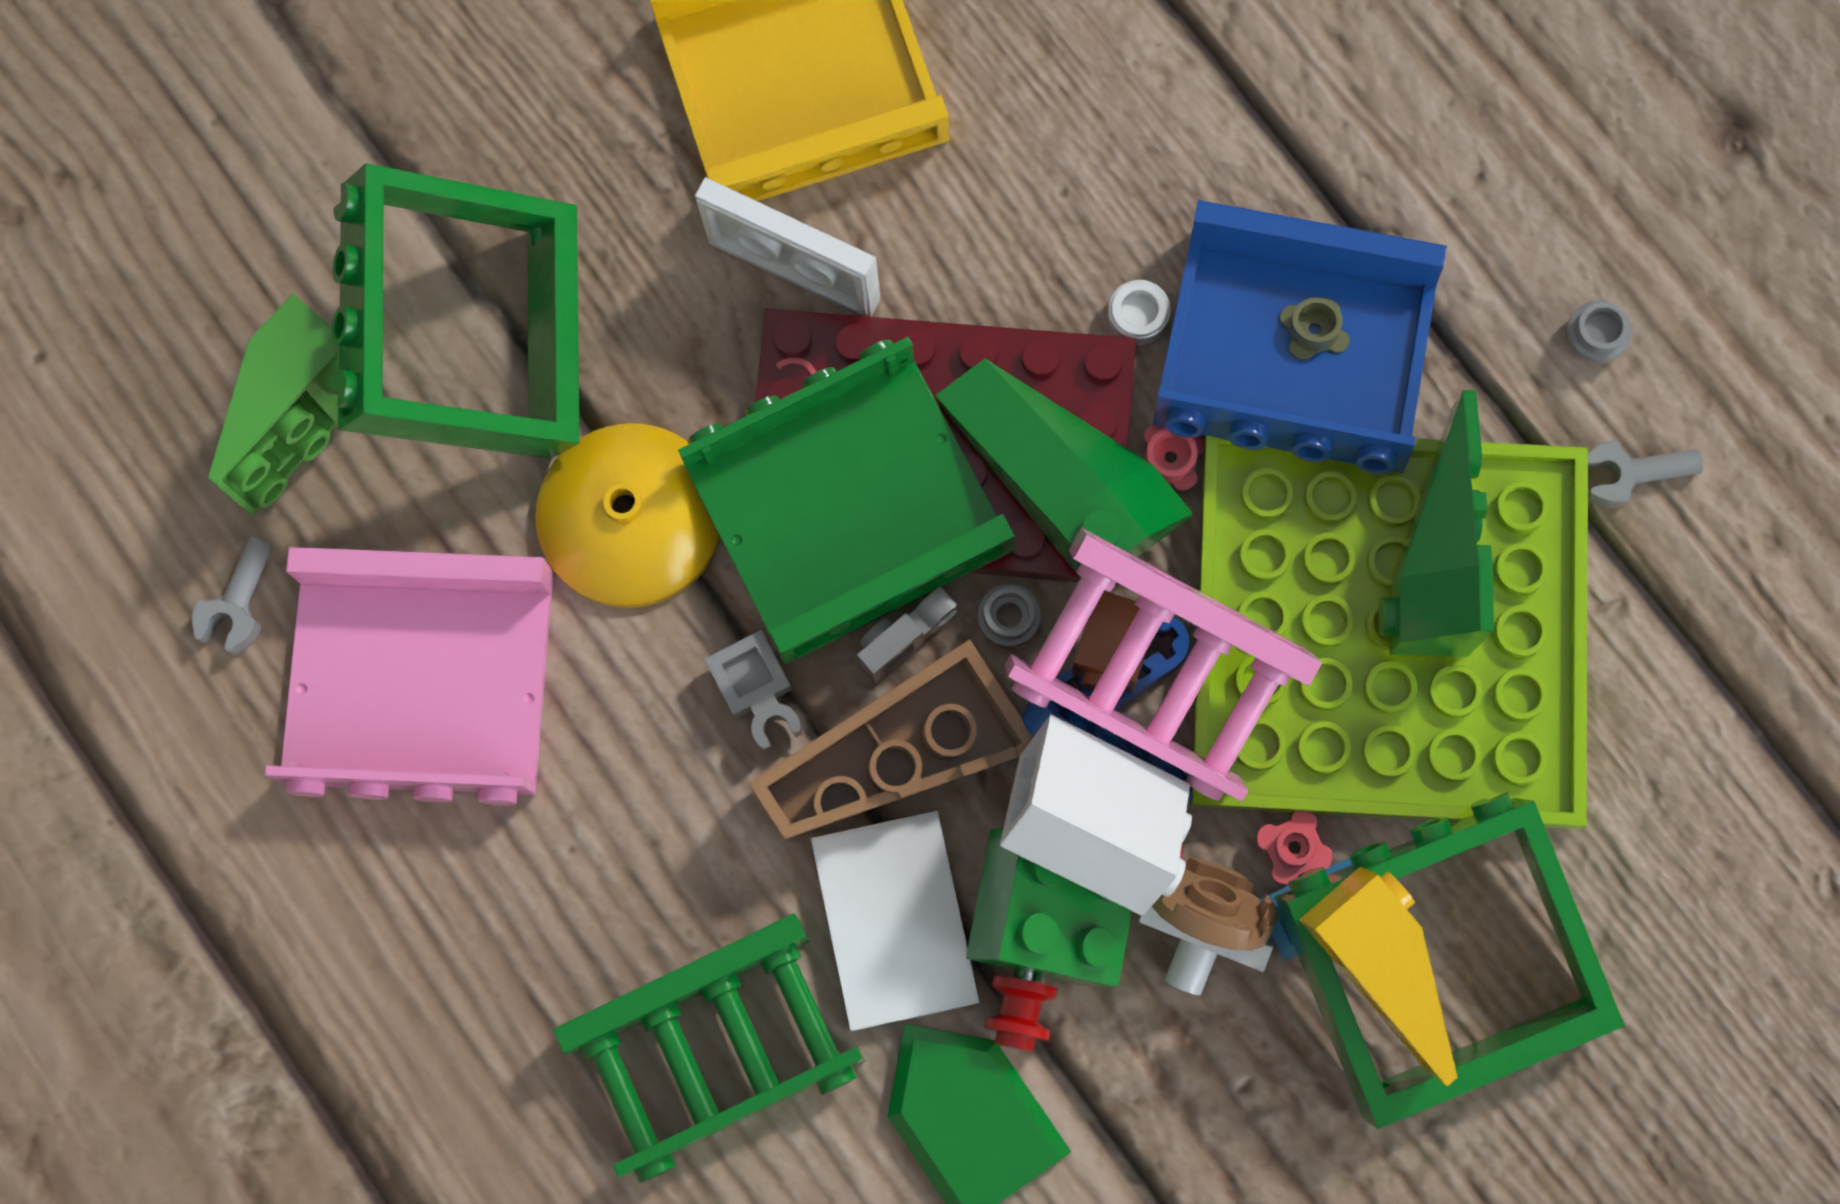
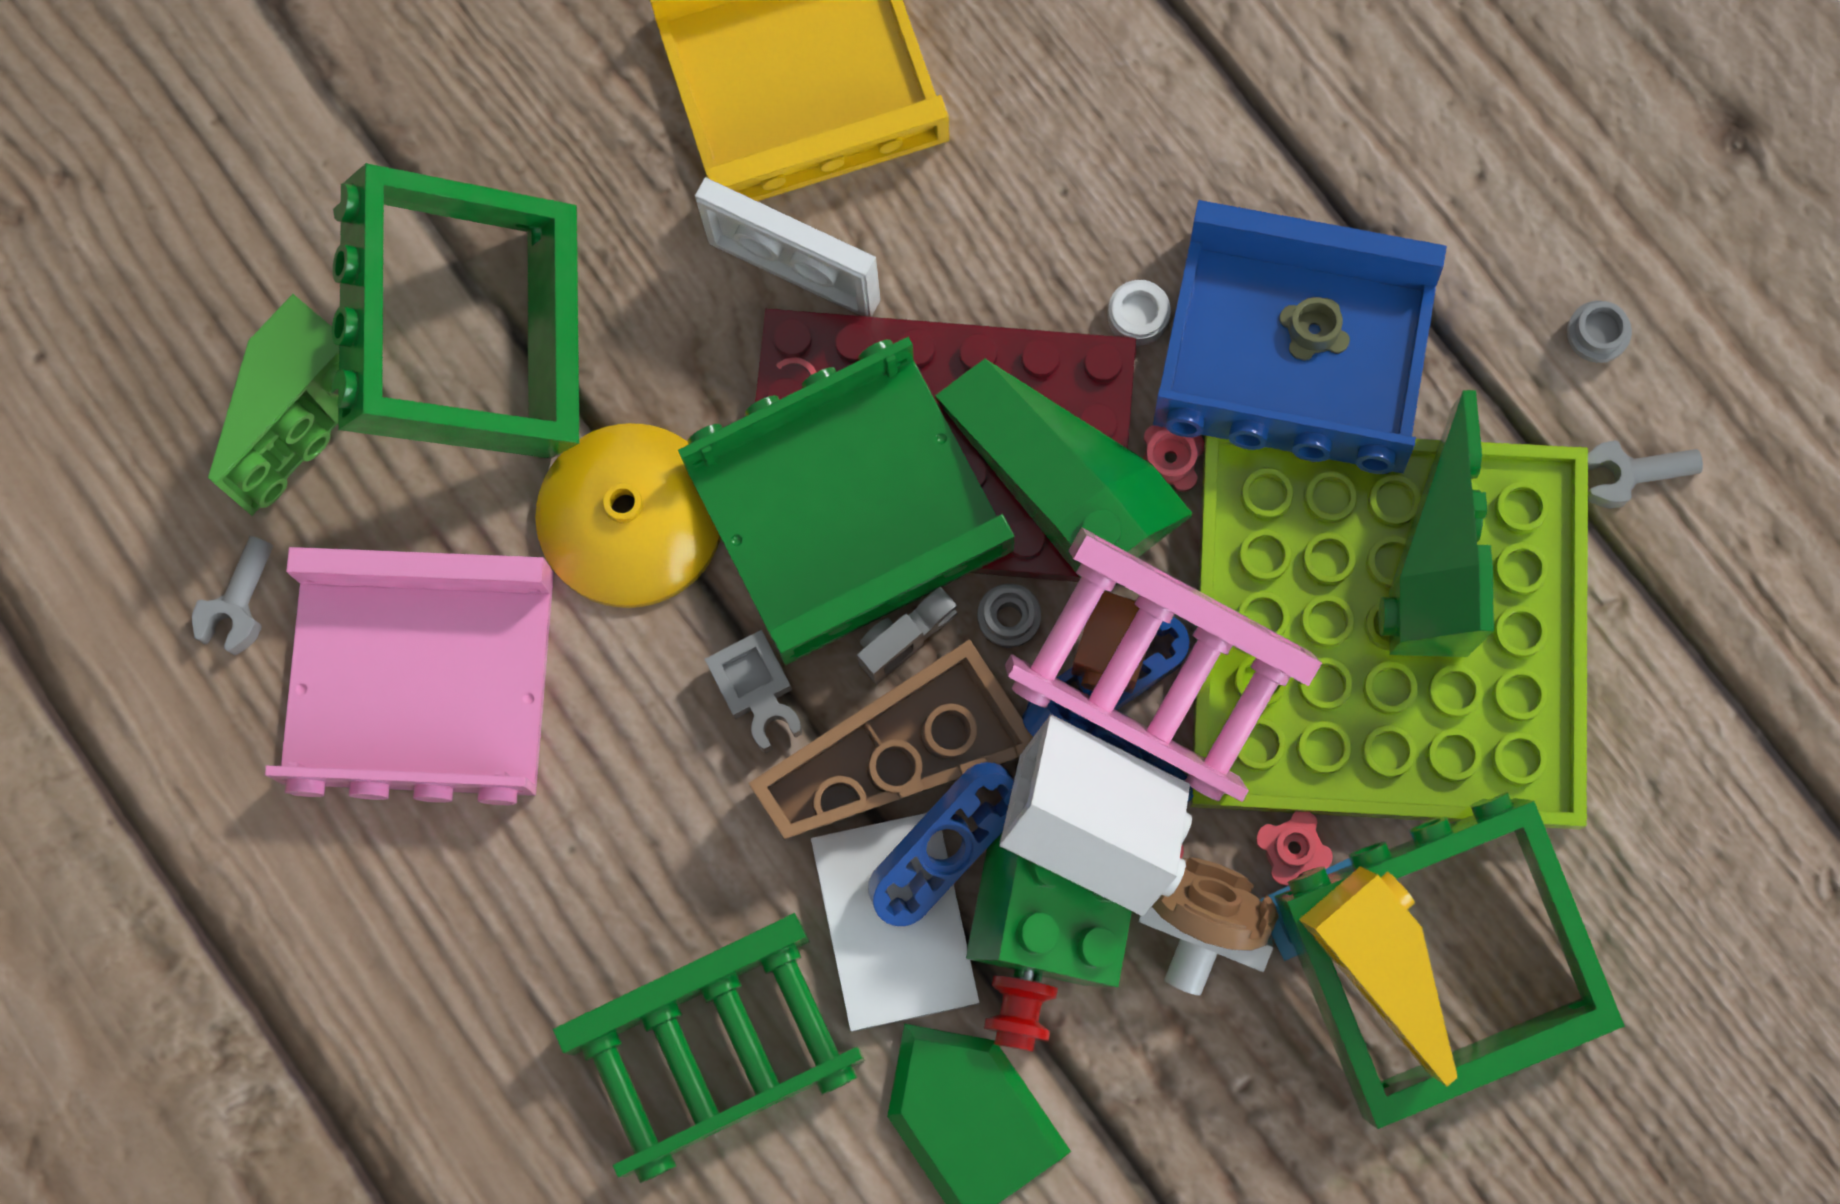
none -> blue beam [868,762,1014,926]

